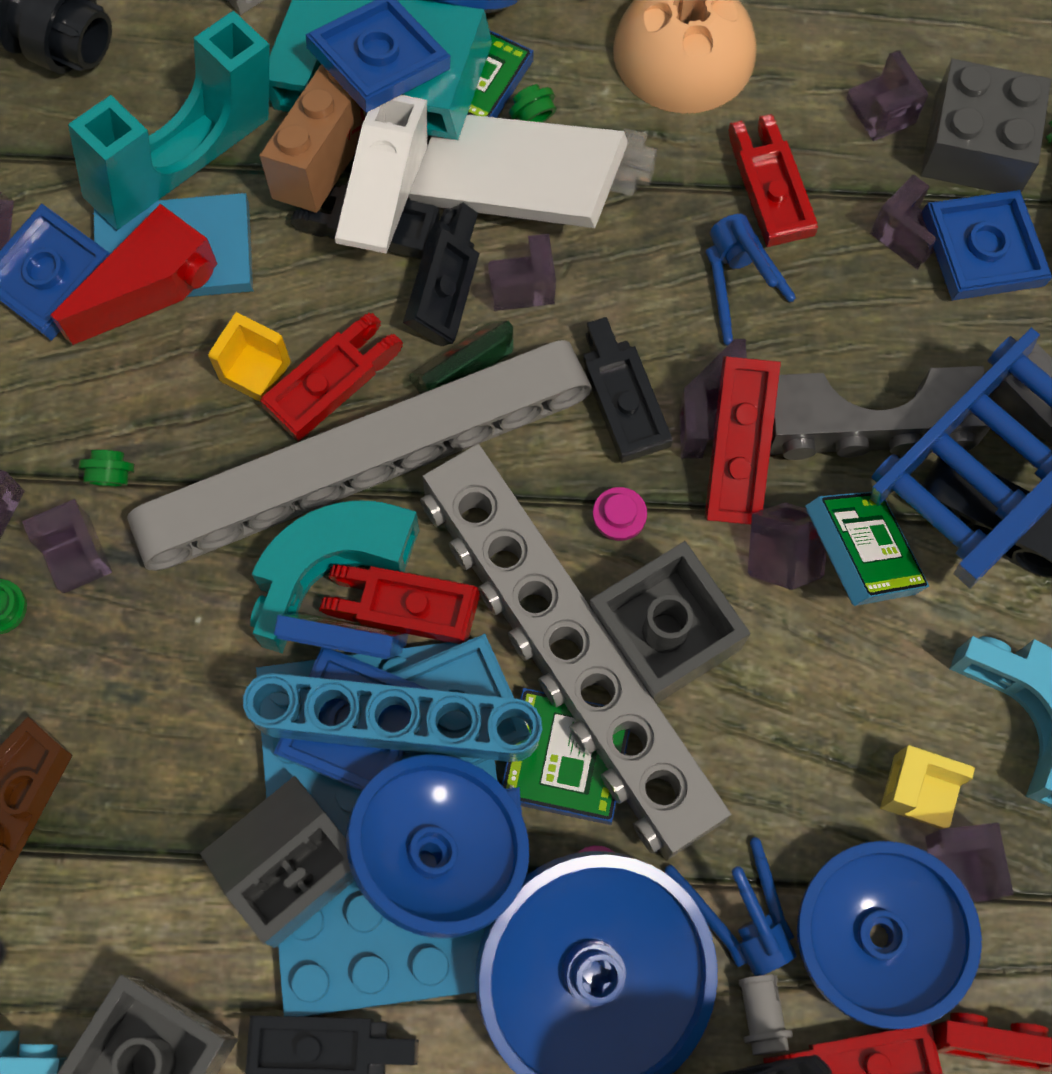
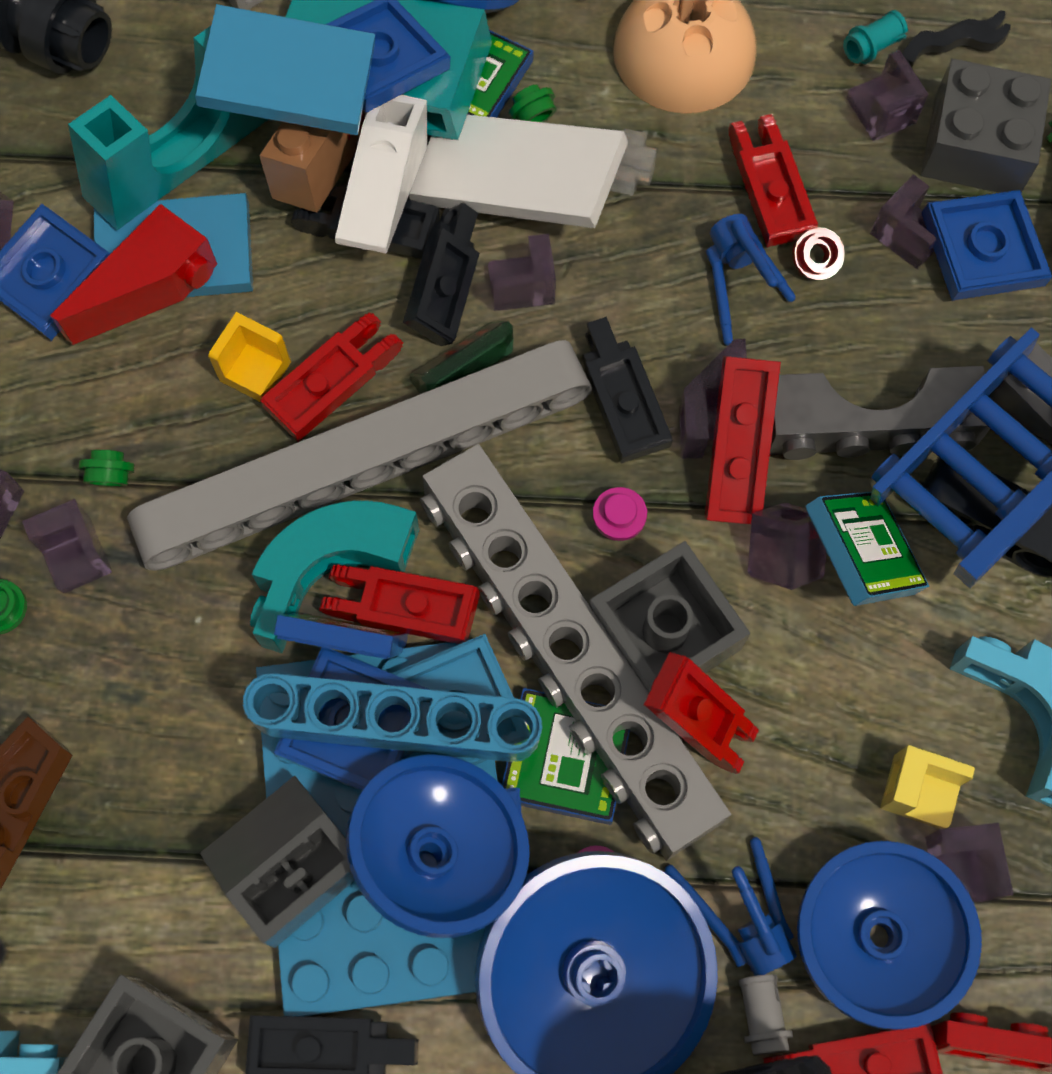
none -> dark azure tile [195,4,375,135]
none -> red hinge [643,652,759,774]
none -> plate [793,228,844,280]
none -> teal pin [843,10,908,64]
none -> black hair [896,11,1011,75]

